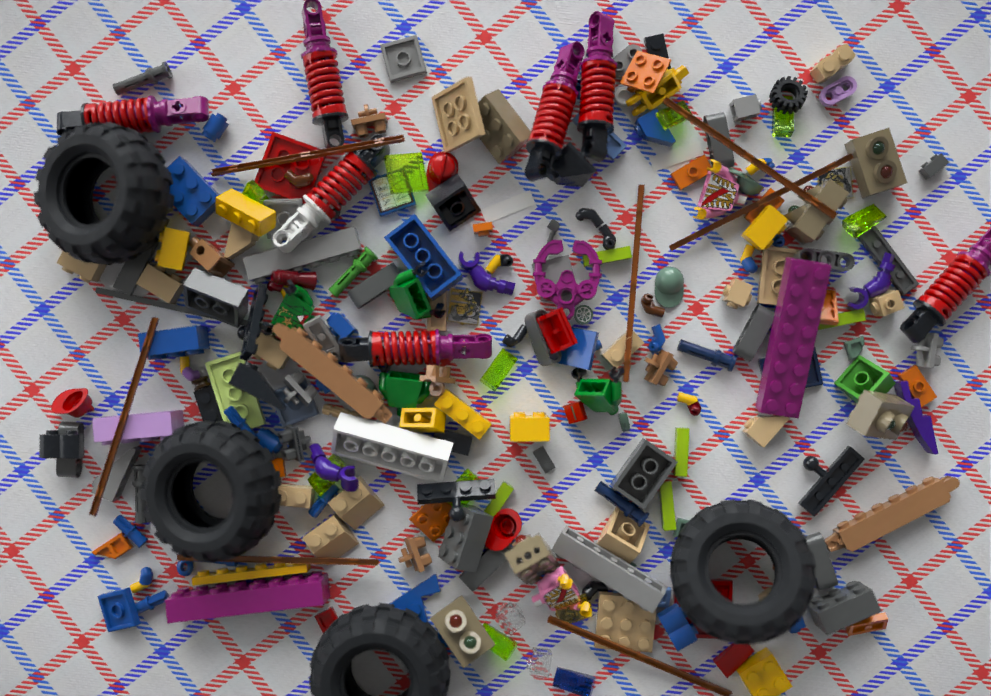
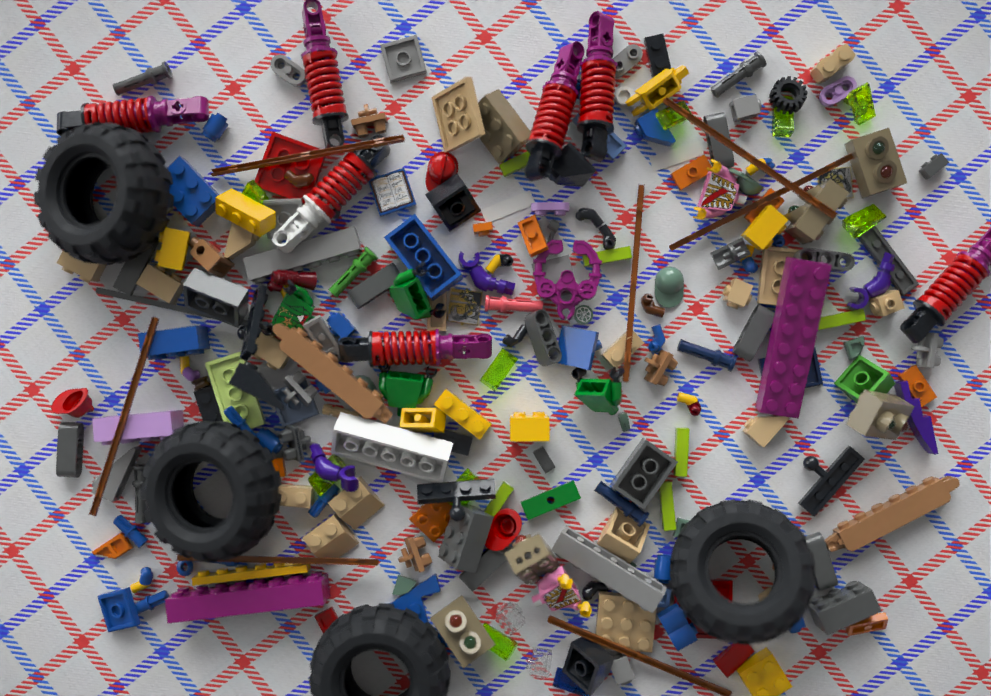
black brick [39,430,84,459] -> none
clear neon green tile [384,152,429,194] -> none
medium nougat hips [419,365,456,397] -> none
red hinge [536,307,578,354] -> none
clear yellow piece [554,593,593,624] -> none
red tile [563,401,588,424] -> none
orange hinge [620,51,671,94] -> none
orange plate [819,290,839,326] -> none
none -> light grey plate [270,55,306,87]
none -> sand green tile [392,575,417,595]
none -> coral pin [485,294,543,313]
none -> lime piece [499,151,530,177]
none -> orange plate [518,215,549,257]
none -> green tile [521,480,581,520]
none -> lavender plate [531,202,570,216]
none -> black slope [562,637,615,696]
none -> light grey brick [611,653,635,685]
none -> blue brick [654,554,671,584]
none -> dark grey pin [710,51,767,98]
none -> dark grey hips [710,237,751,270]
none -> clear neon green slope [843,82,876,125]

